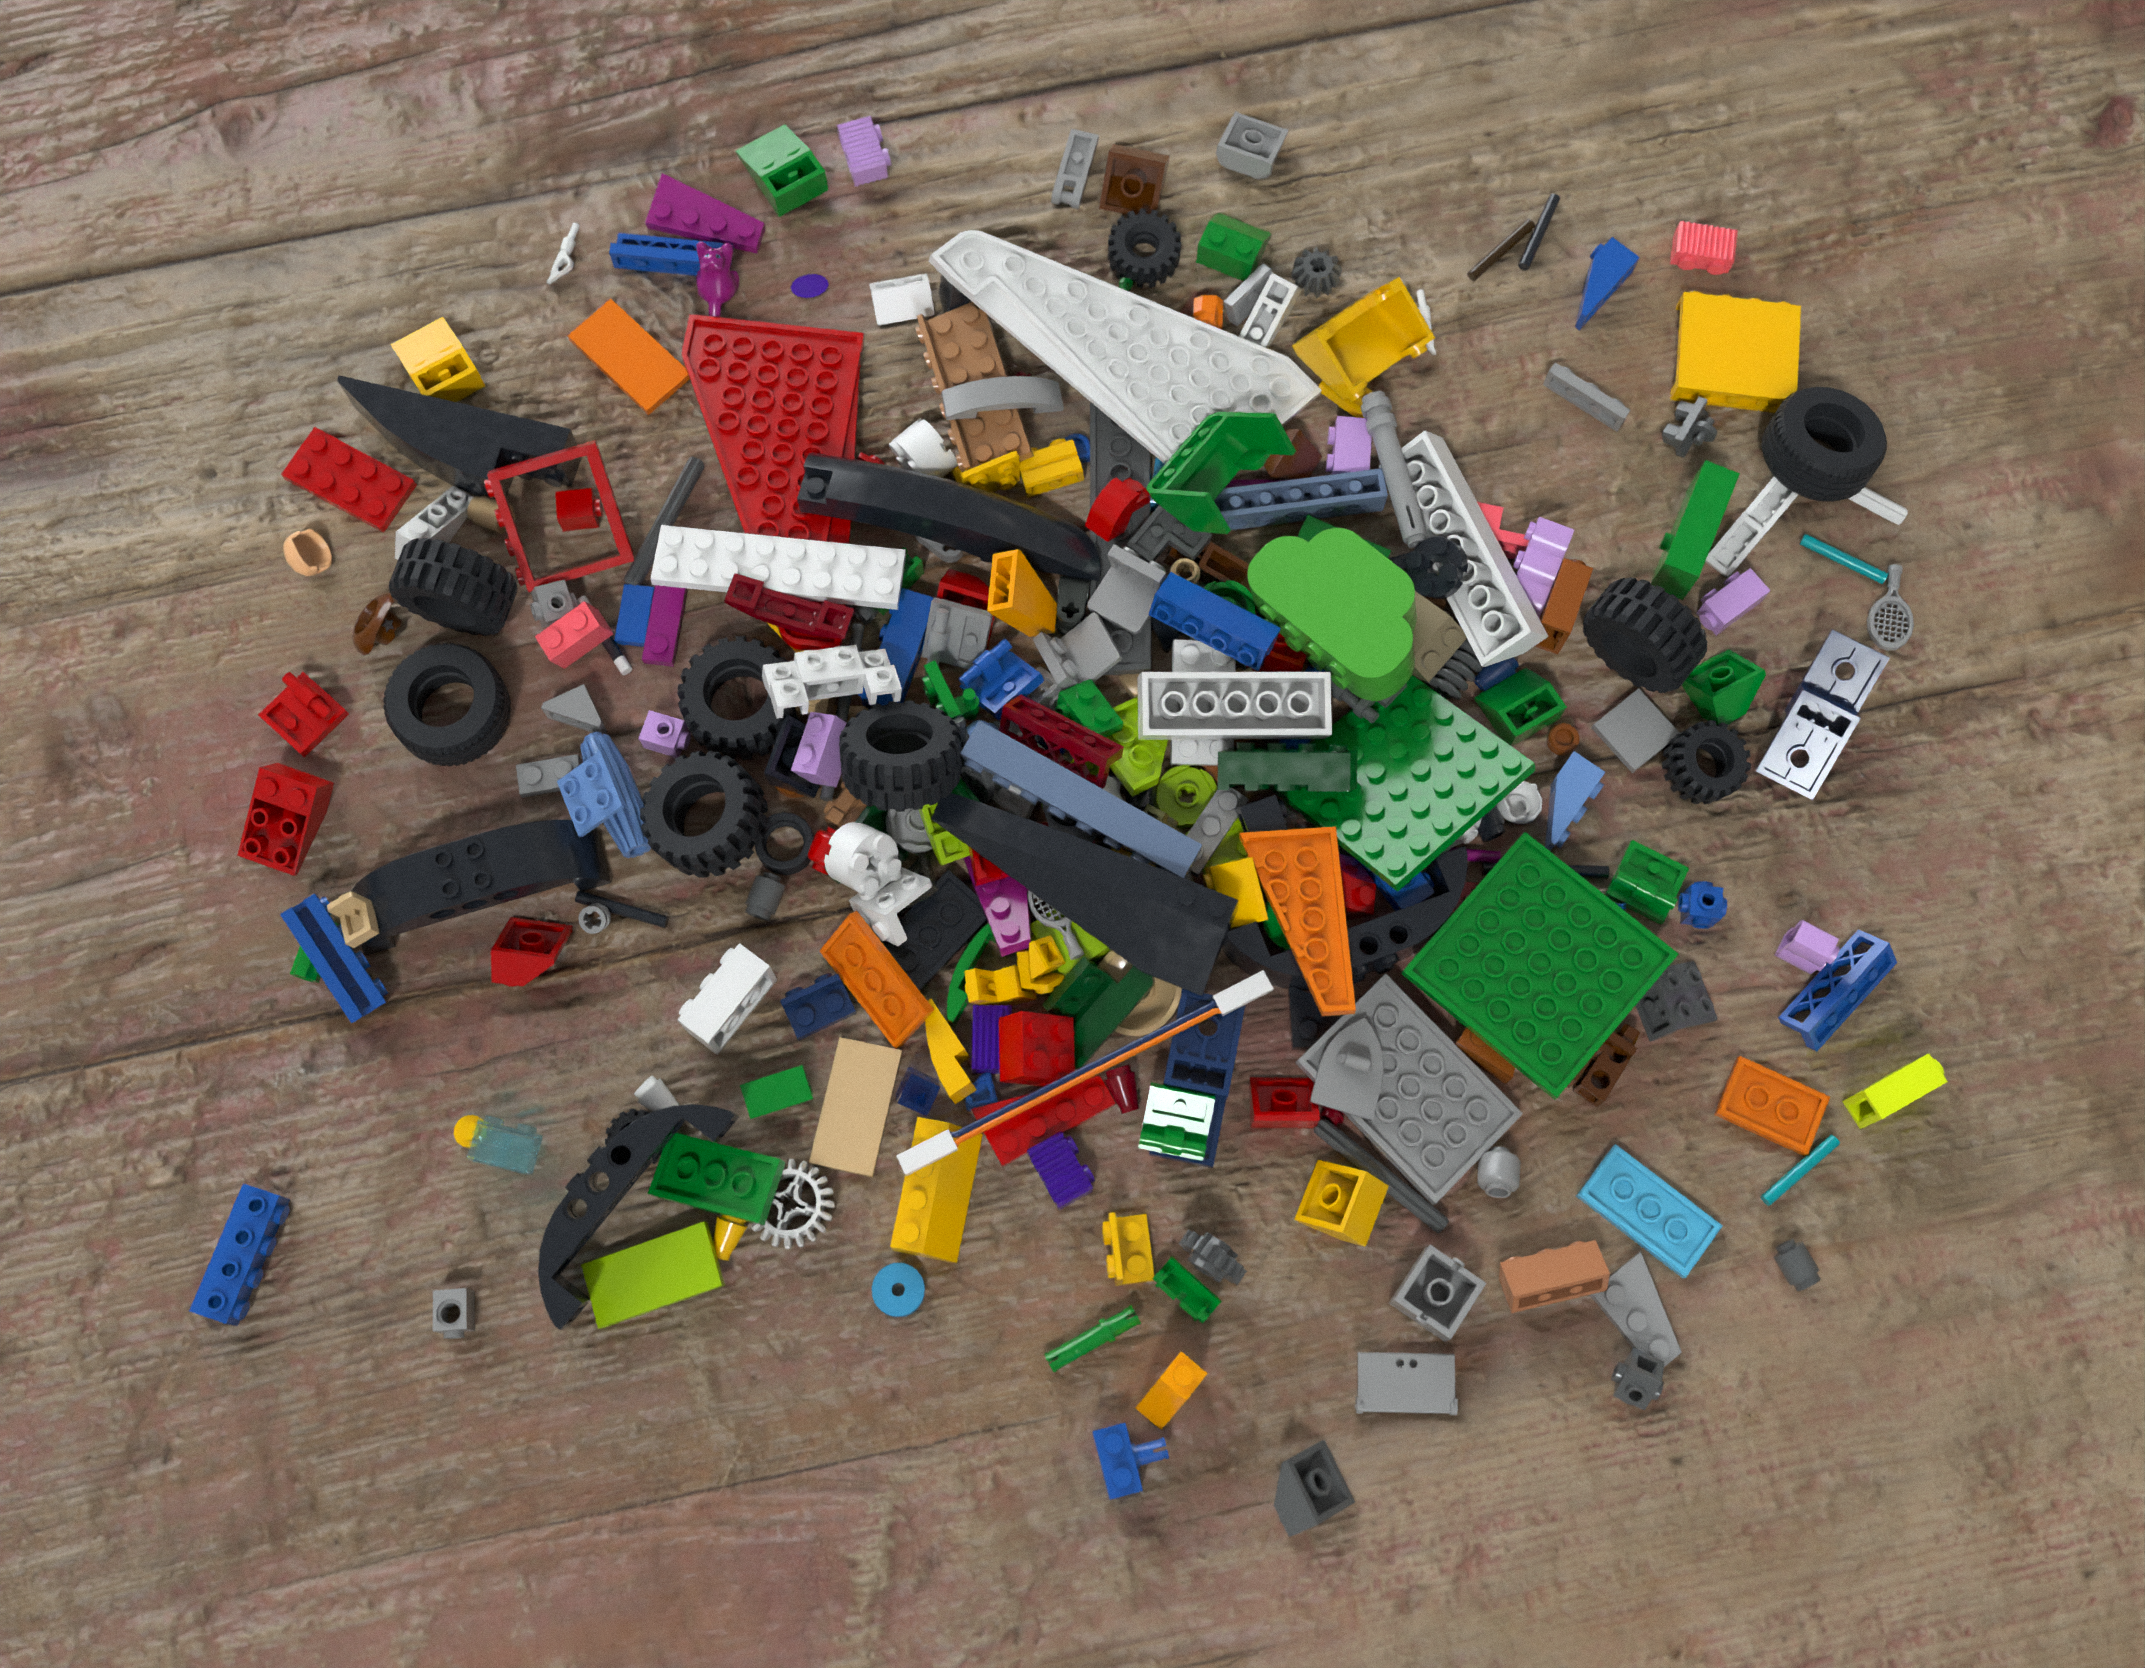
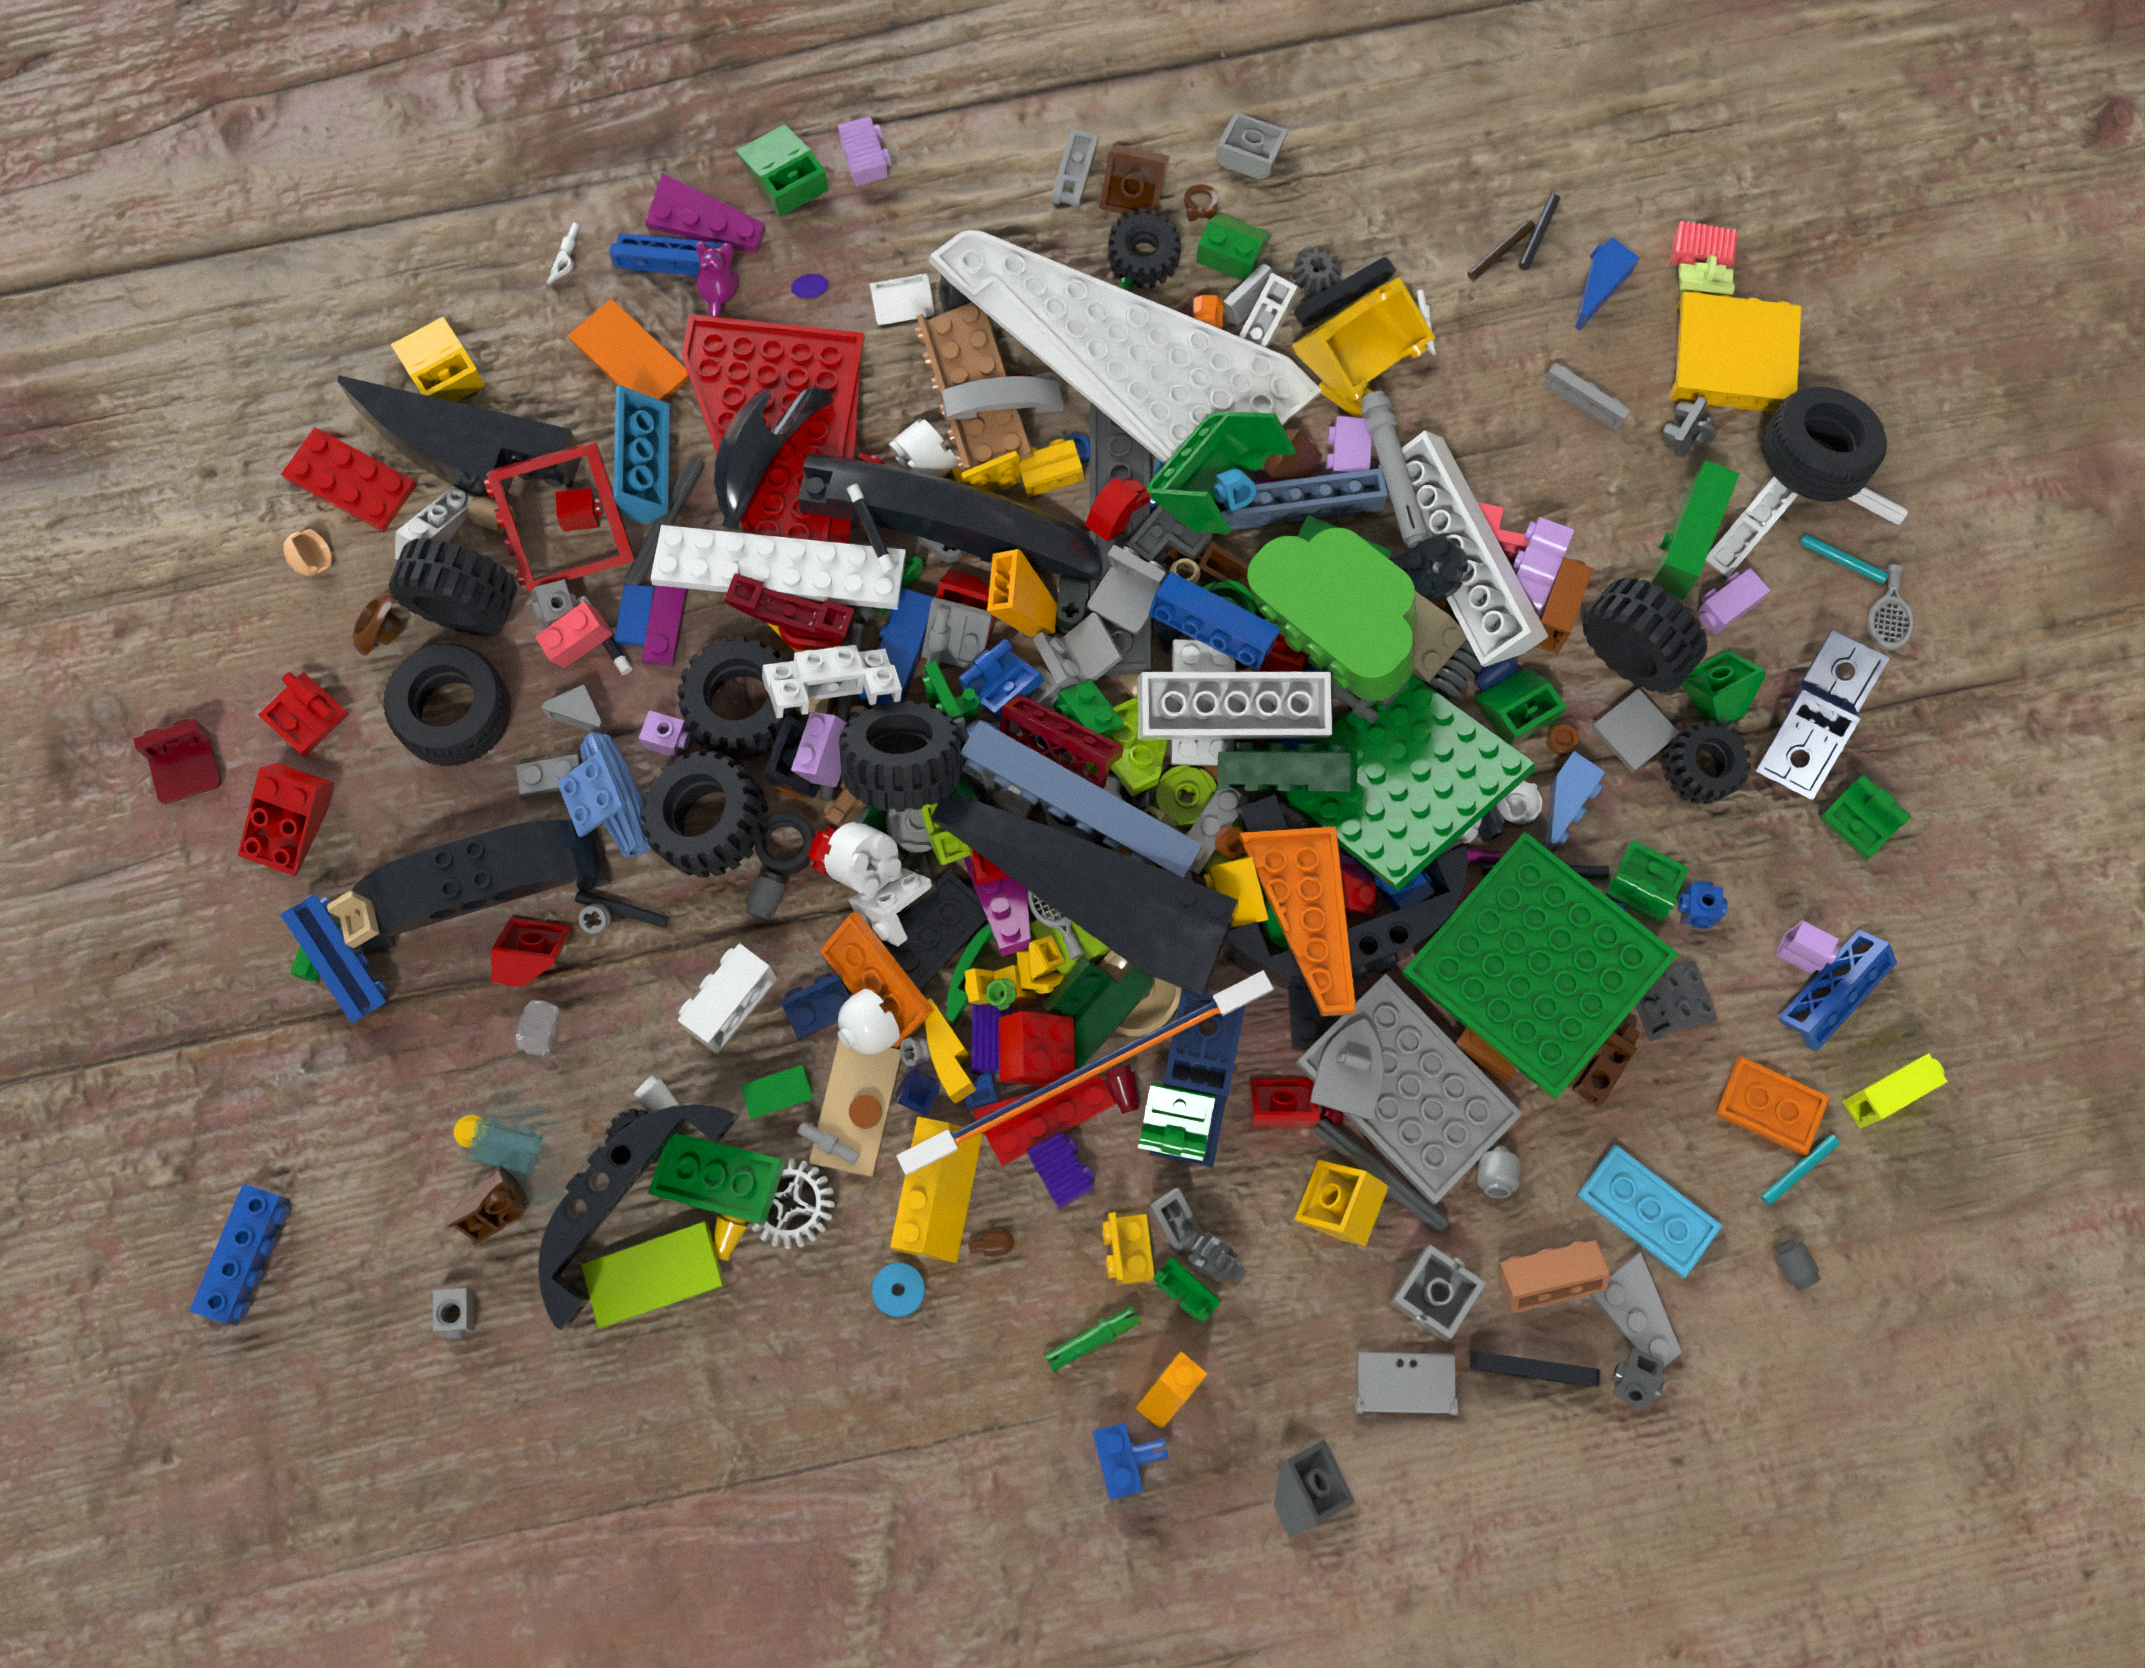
none -> dark red bracket [133,719,221,804]
none -> reddish brown slope [445,1165,528,1245]
none -> clear gear [516,1000,561,1056]
none -> dark azure slope [614,385,669,525]
none -> black piece [714,387,834,529]
none -> light grey bar [797,1122,860,1165]
none -> white cylinder [838,989,900,1055]
none -> black bar [847,484,896,574]
none -> dark orange tile [849,1095,882,1129]
none -> light grey bush [900,1035,930,1067]
none -> reddish brown cylinder [968,1229,1014,1258]
none -> bright green plate [986,978,1016,1010]
none -> light grey slope [1148,1187,1203,1253]
none -> reddish brown piece [1184,184,1218,222]
none -> dark azure plate [1213,469,1256,512]
none -> dark orange tile [1215,826,1245,859]
none -> black beam [1294,257,1396,327]
none -> black beam [1469,1351,1600,1387]
none -> yellowish green hips [1678,255,1735,297]
none -> green plate [1819,773,1911,861]

